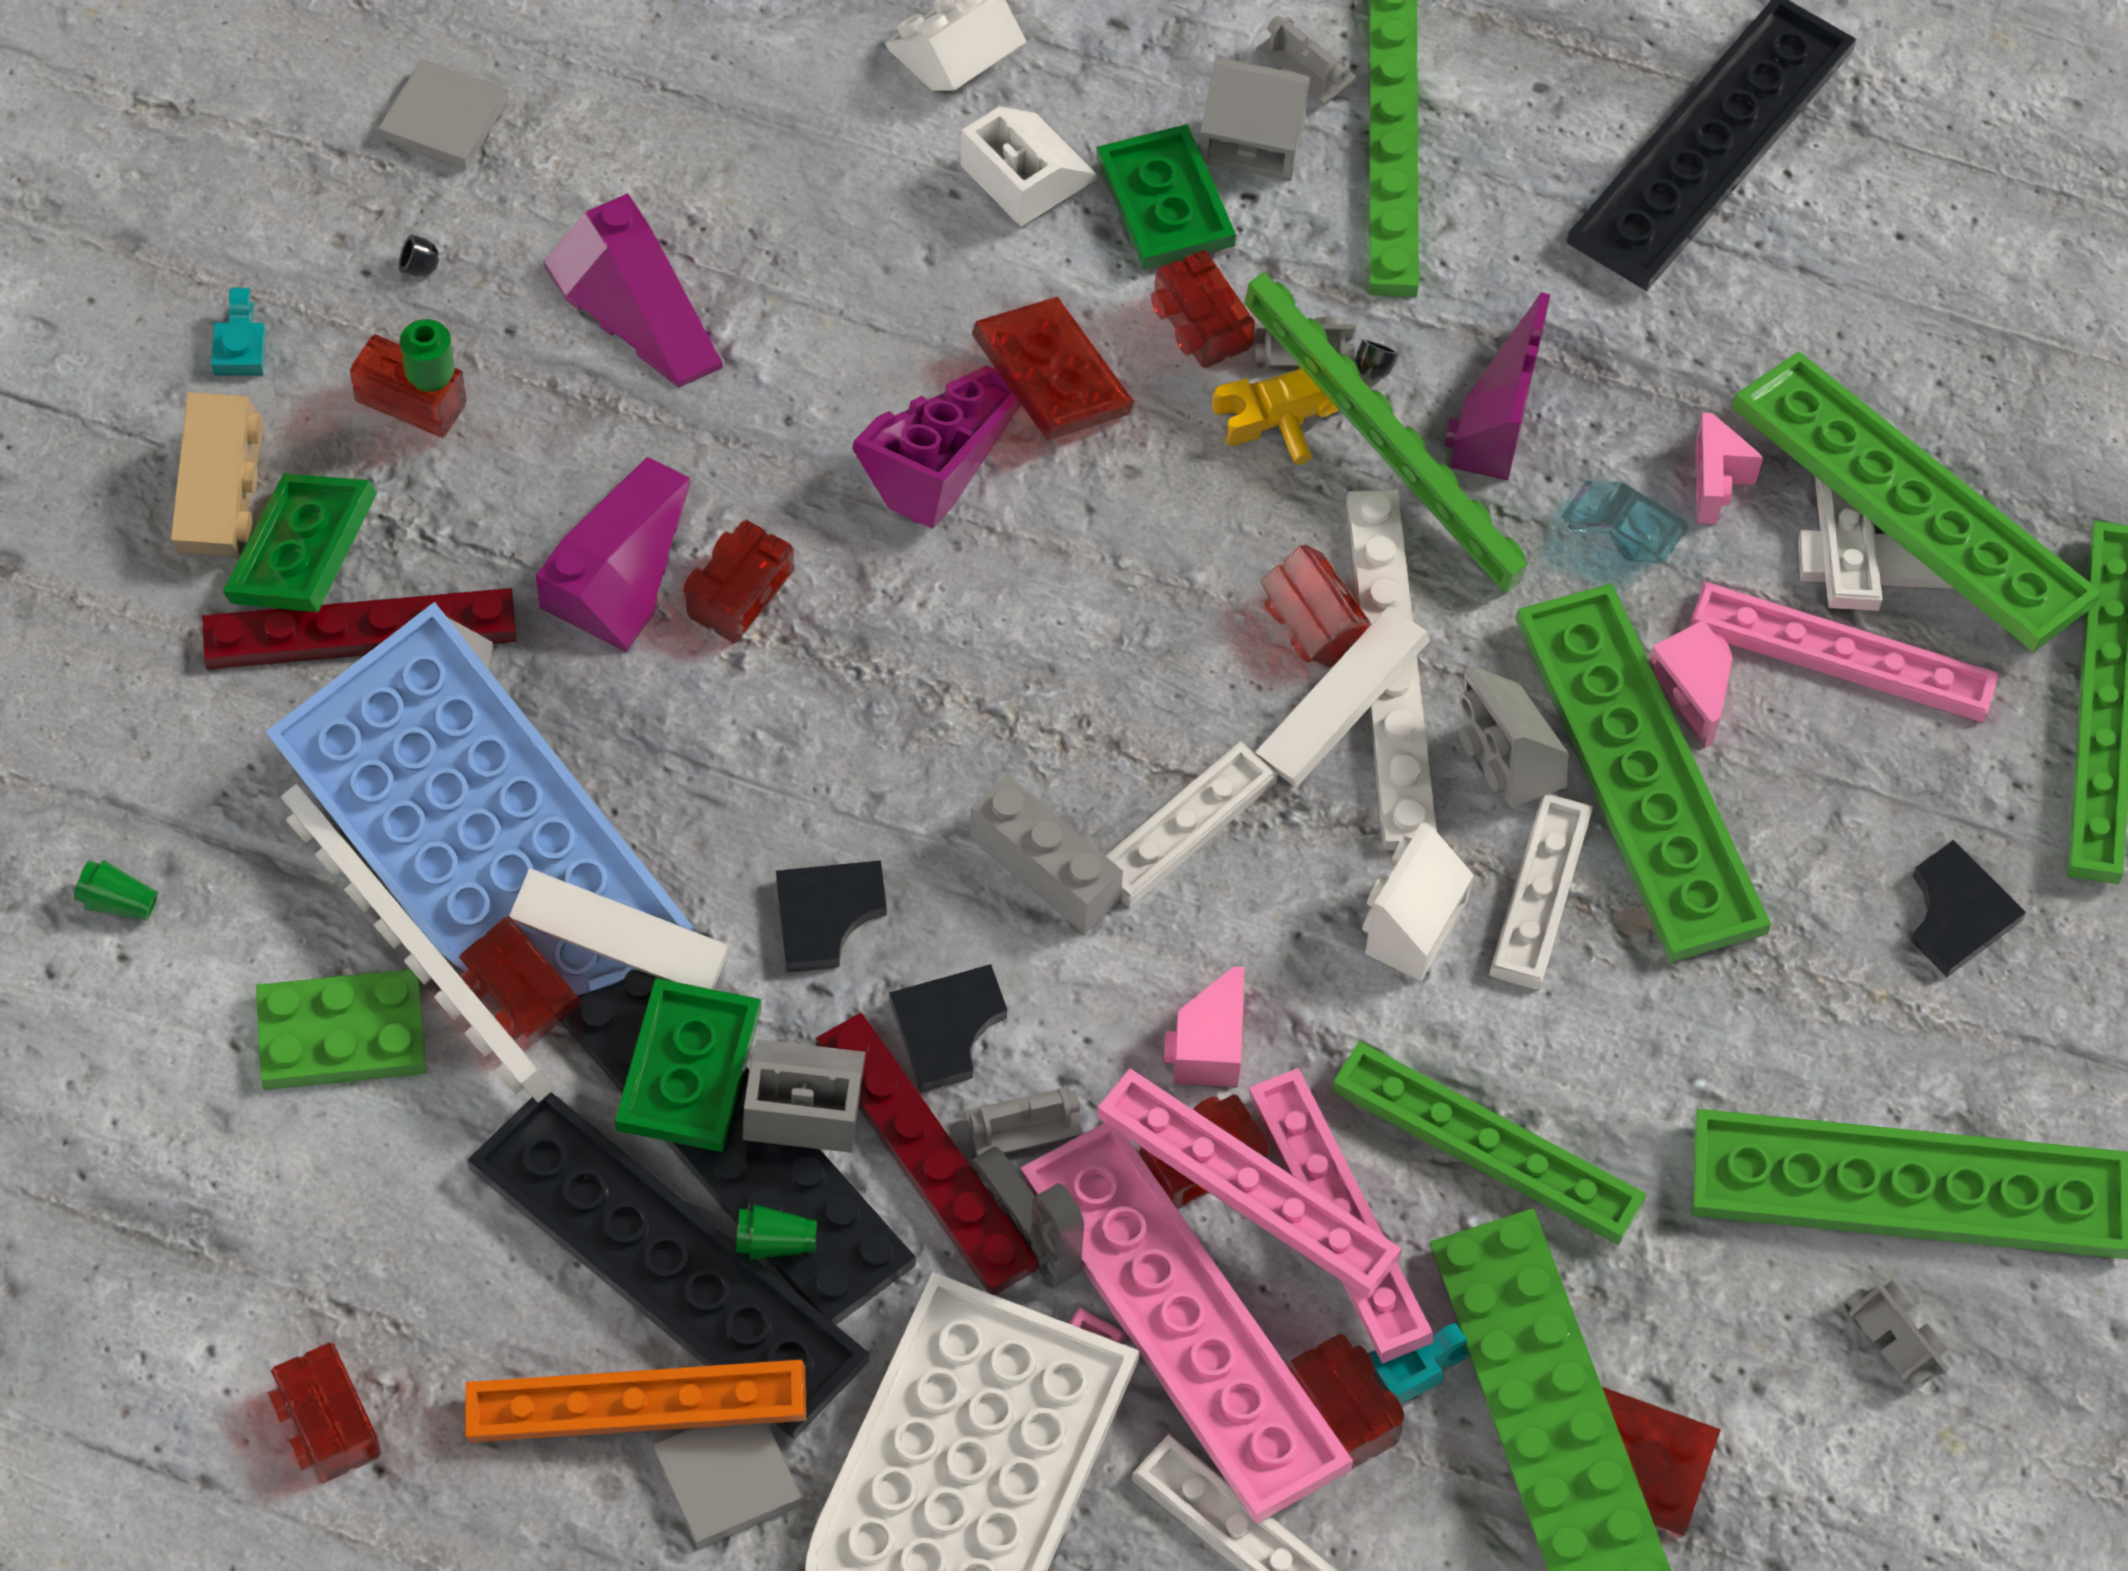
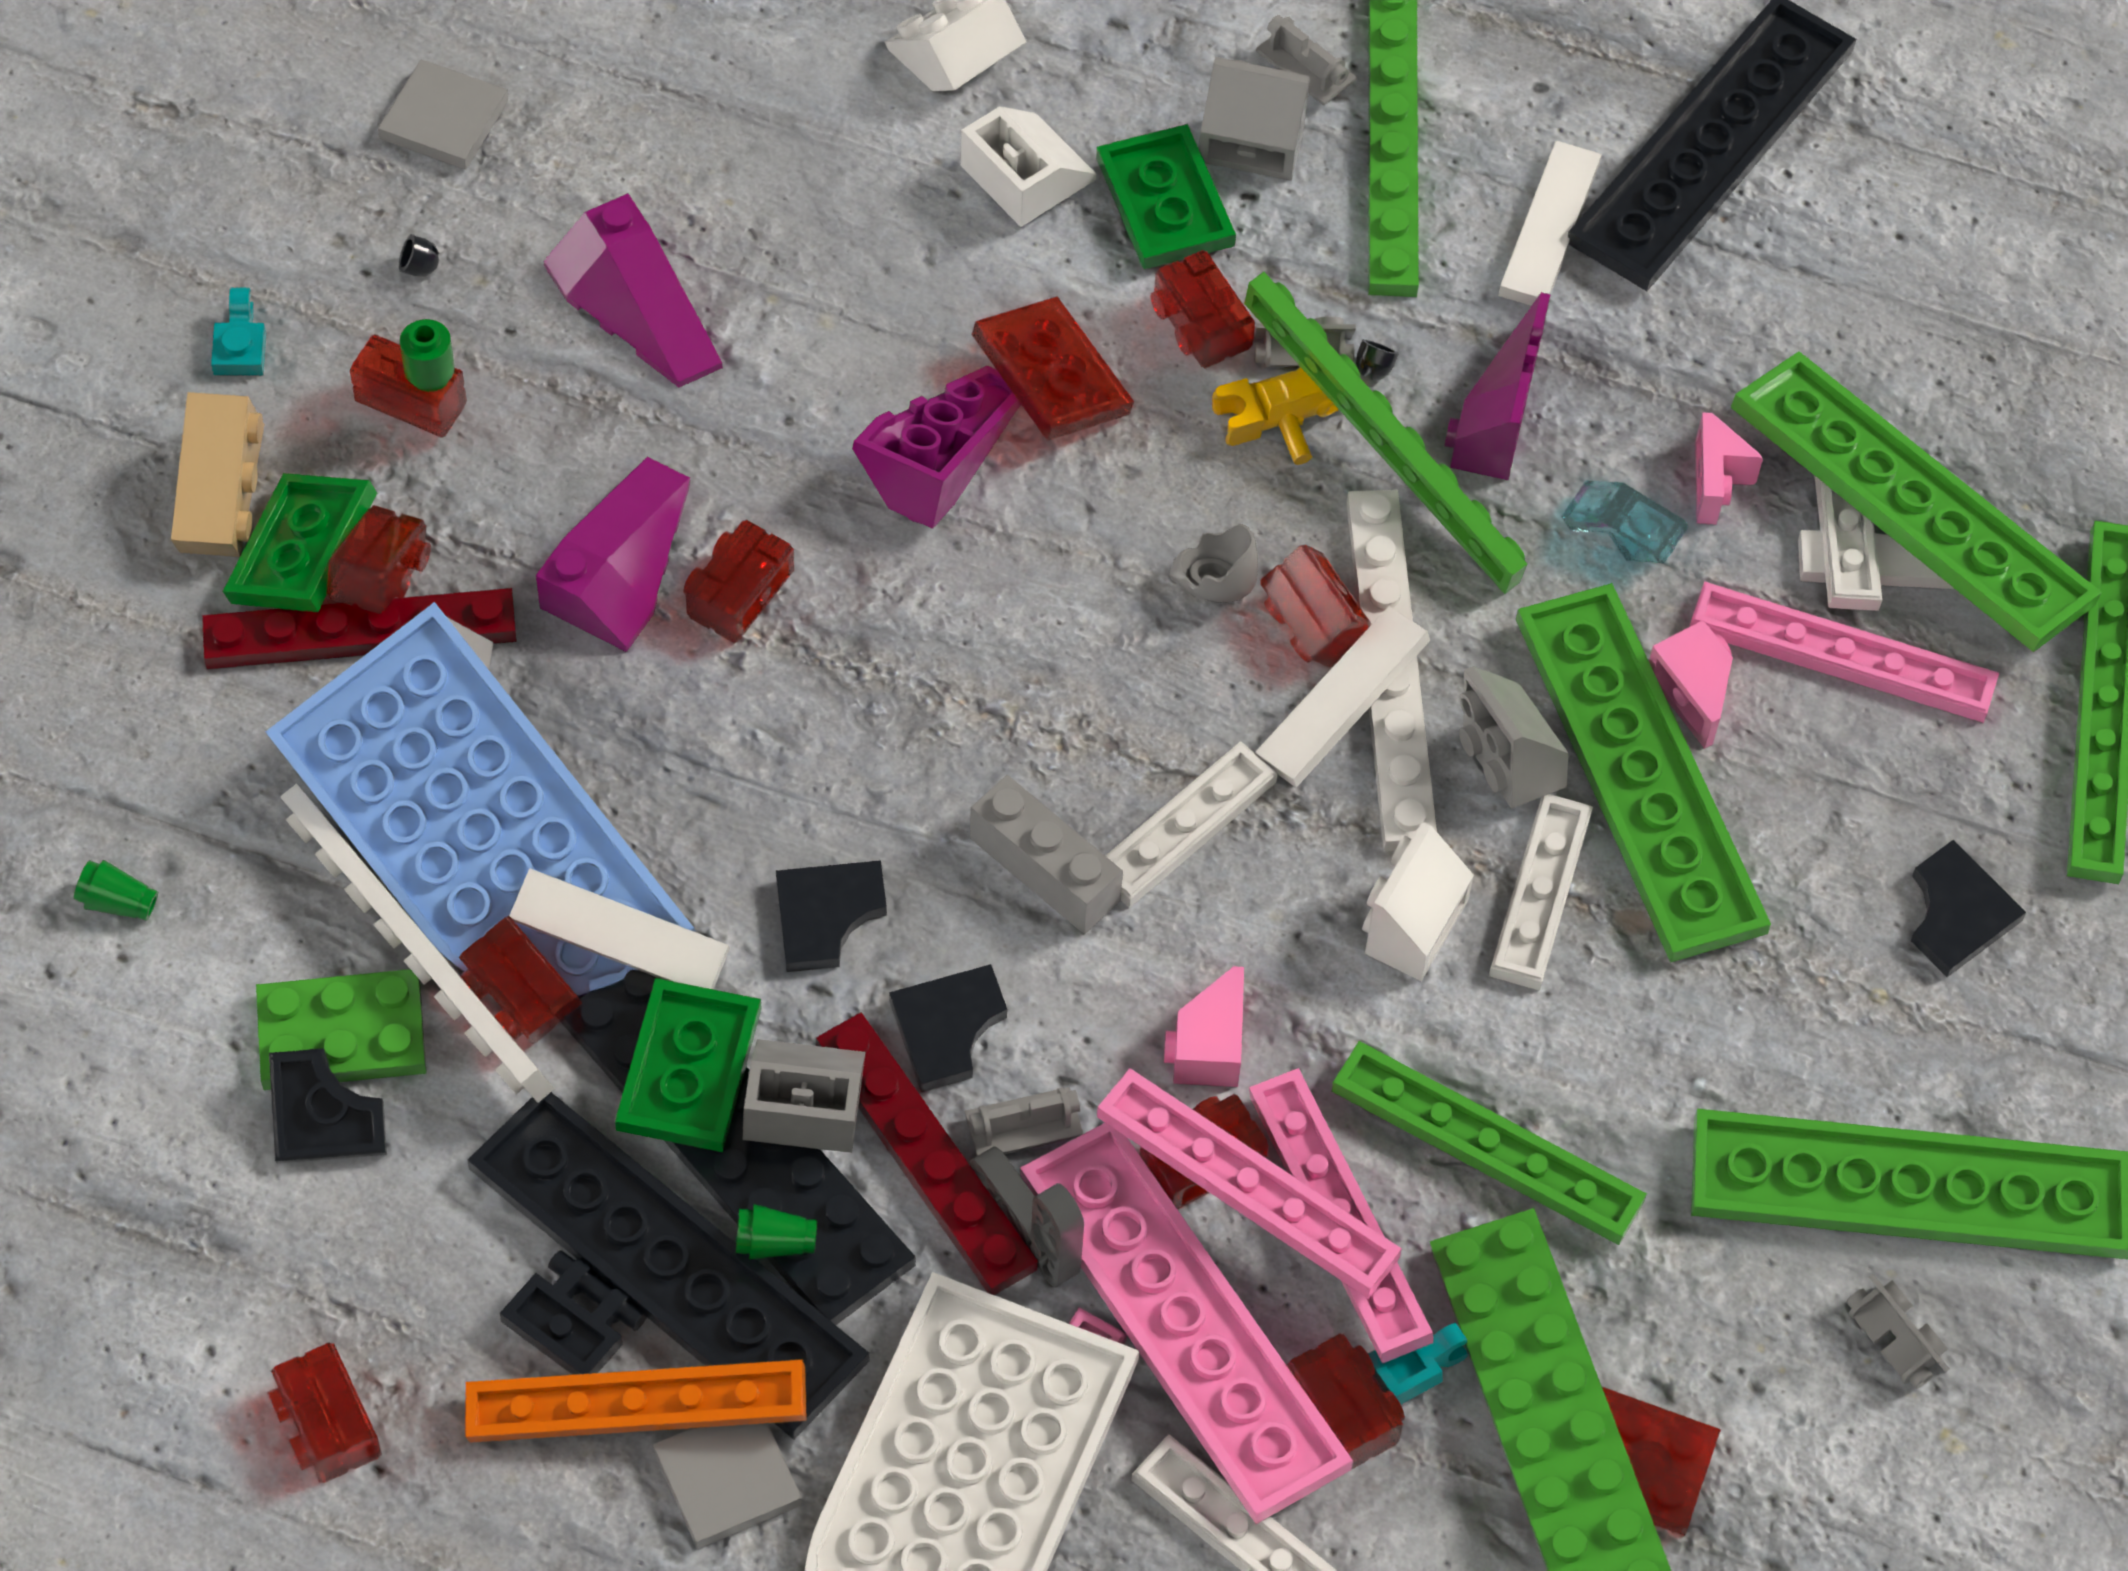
none -> black tile [269,1048,387,1164]
none -> clear red brick [327,505,431,614]
none -> black plate [500,1250,647,1375]
none -> light grey hair [1169,524,1258,603]
none -> white tile [1498,141,1602,306]

